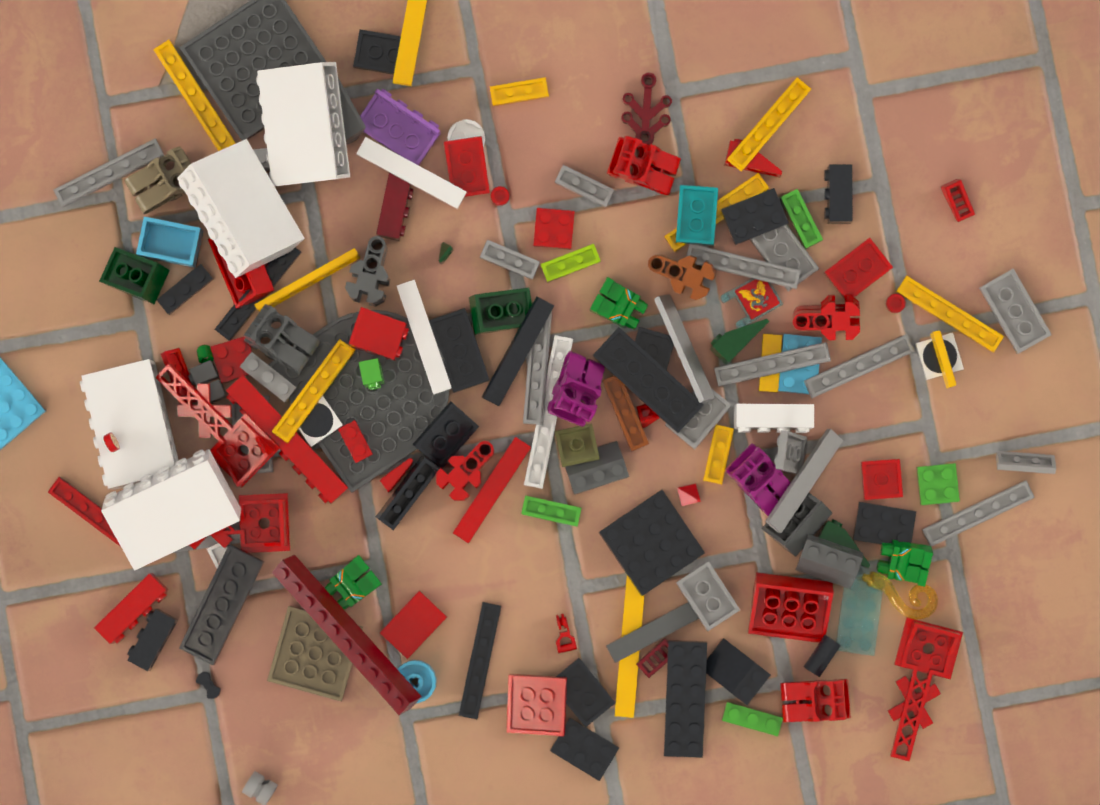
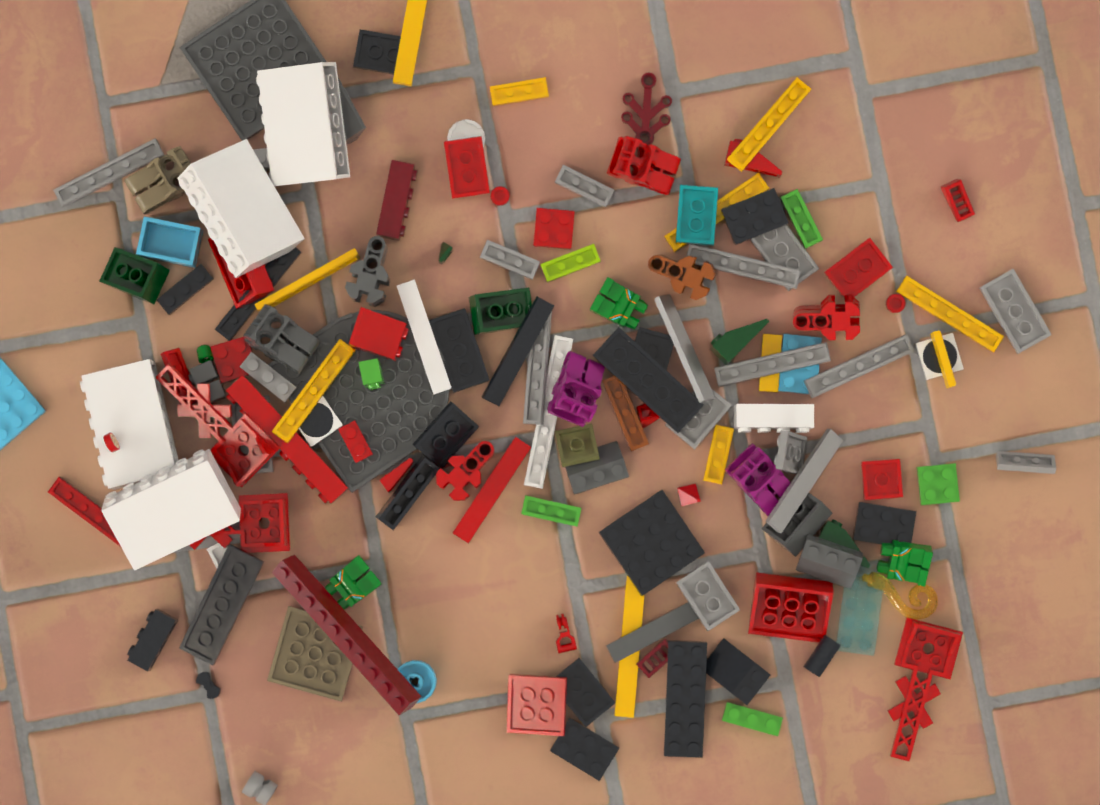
red brick [94,573,168,644] -> none
yellow tile [153,40,236,151] -> none
white tile [356,137,467,209] -> none
medium lavender bracket [360,89,441,166] -> none
red tile [380,591,447,659] -> none
black tile [458,602,501,720] -> none
flag [720,279,783,328] -> none
red connector [780,679,851,722] -> none
black brick [824,164,853,224] -> none
light grey tile [922,480,1035,547] -> none

